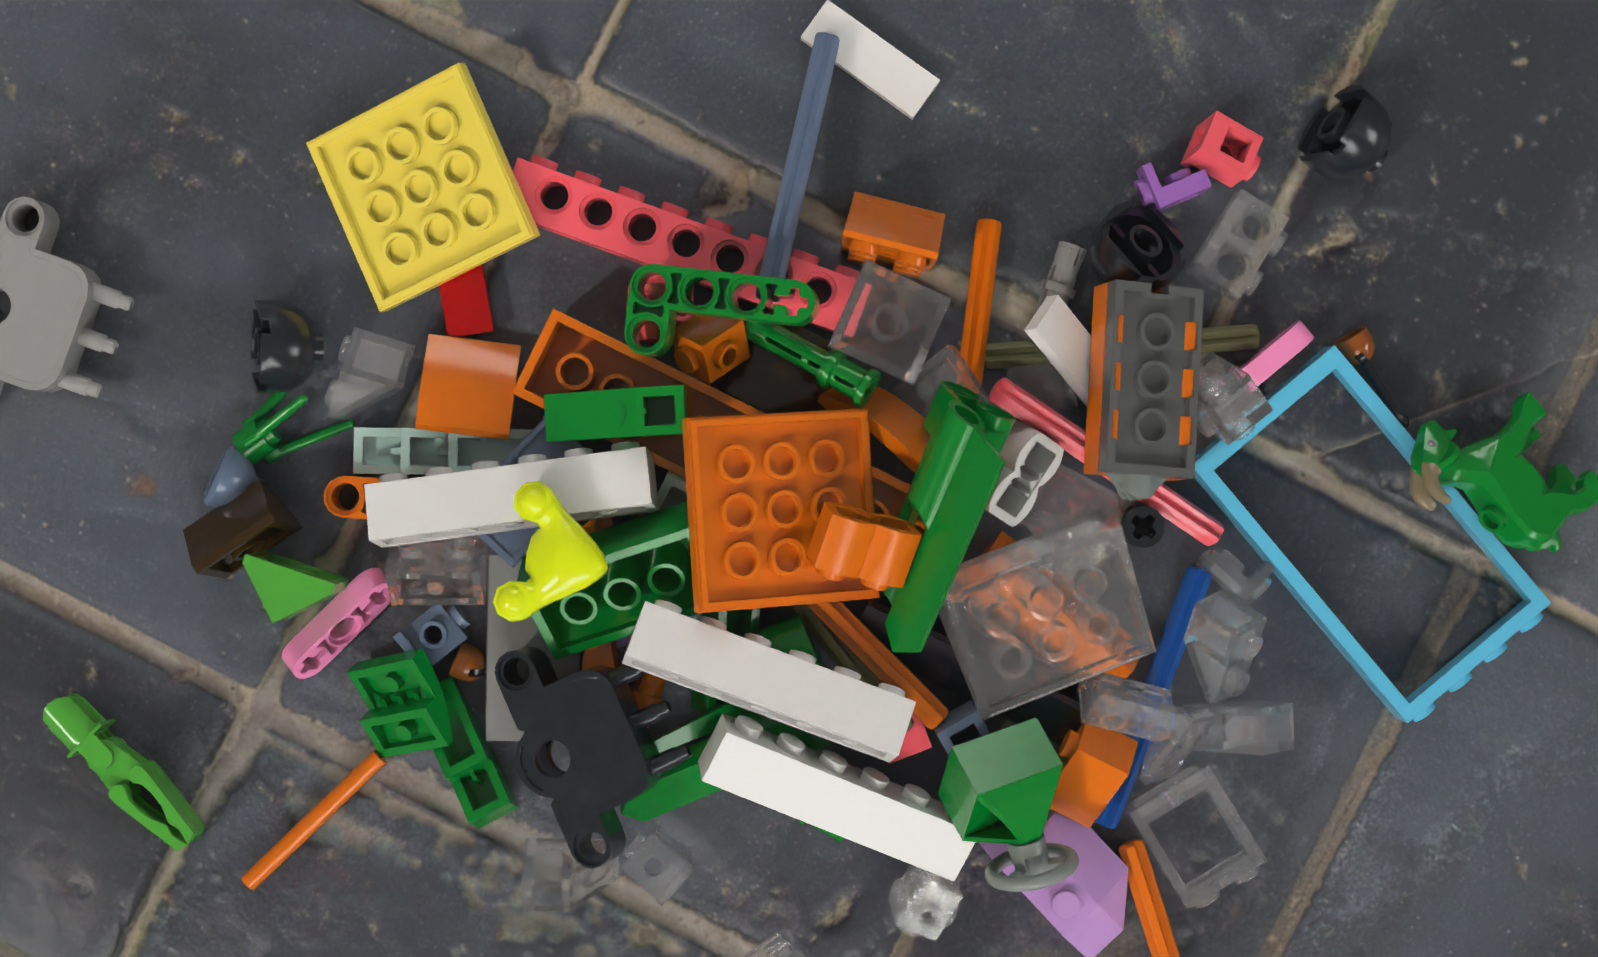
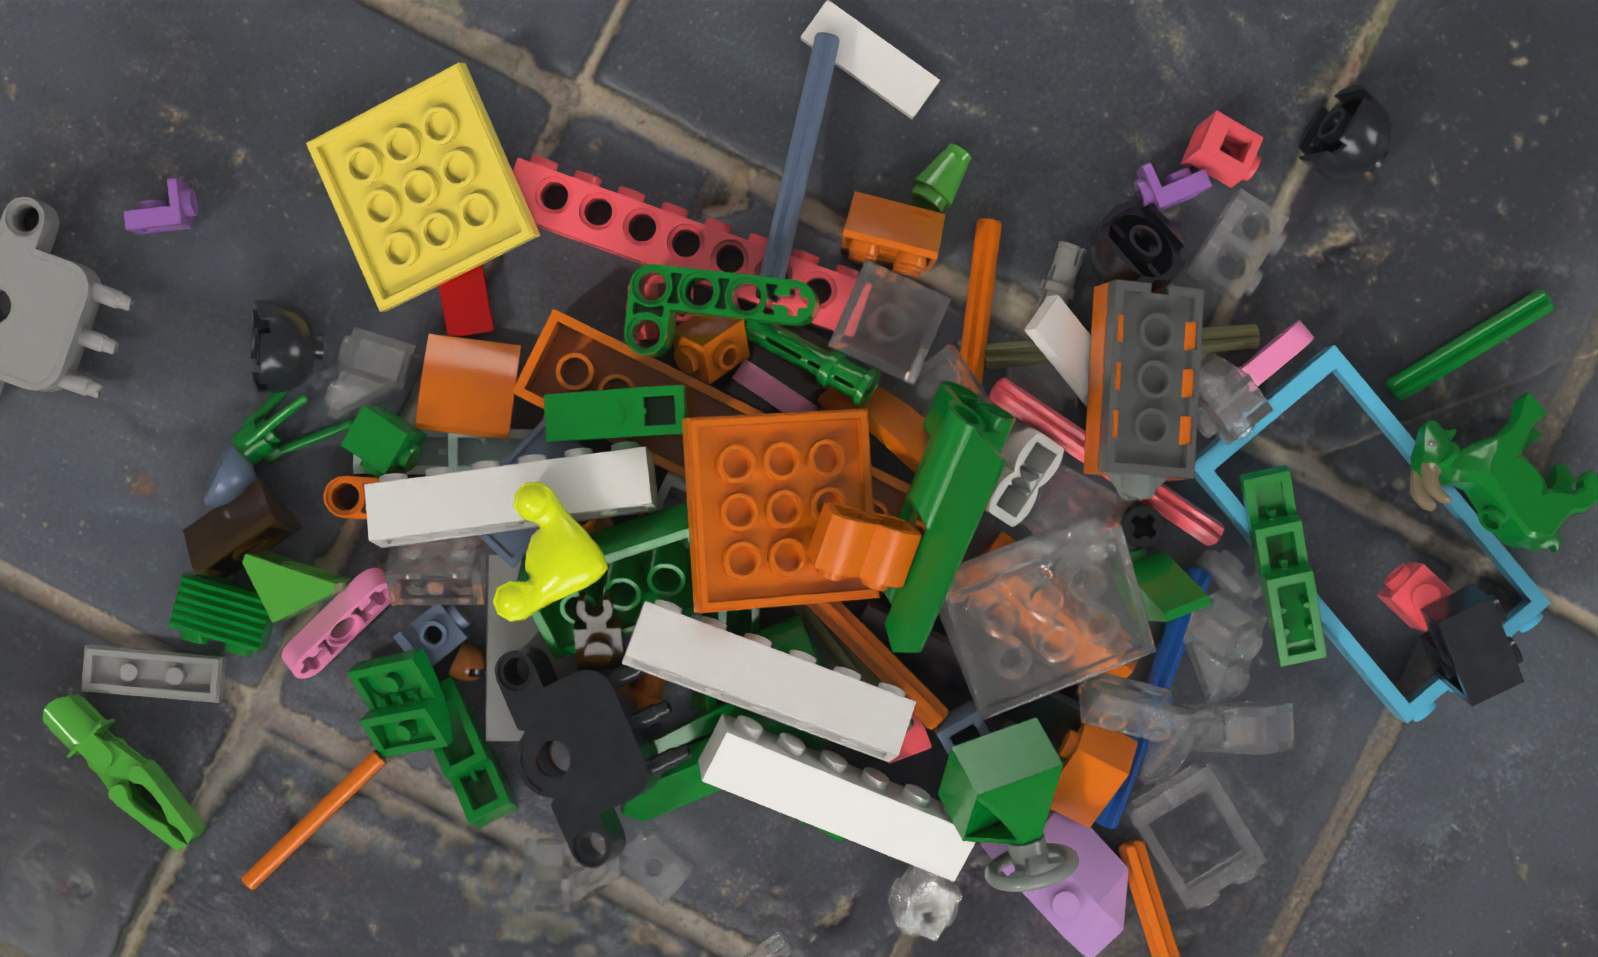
hinge [1333,326,1410,429] -> none
none -> light grey tile [81,644,227,703]
none -> medium lavender bracket [124,178,198,235]
none -> green brick [168,571,274,657]
none -> green brick [341,405,427,477]
none -> dark brown plate [573,590,626,670]
none -> bright pink beam [732,359,818,413]
none -> bright green cone [909,143,972,213]
none -> green slope [1109,547,1211,622]
none -> green slope [1239,465,1327,667]
none -> coral brick [1377,562,1454,631]
none -> green axle [1386,290,1554,401]
none -> black brick [1419,584,1525,707]

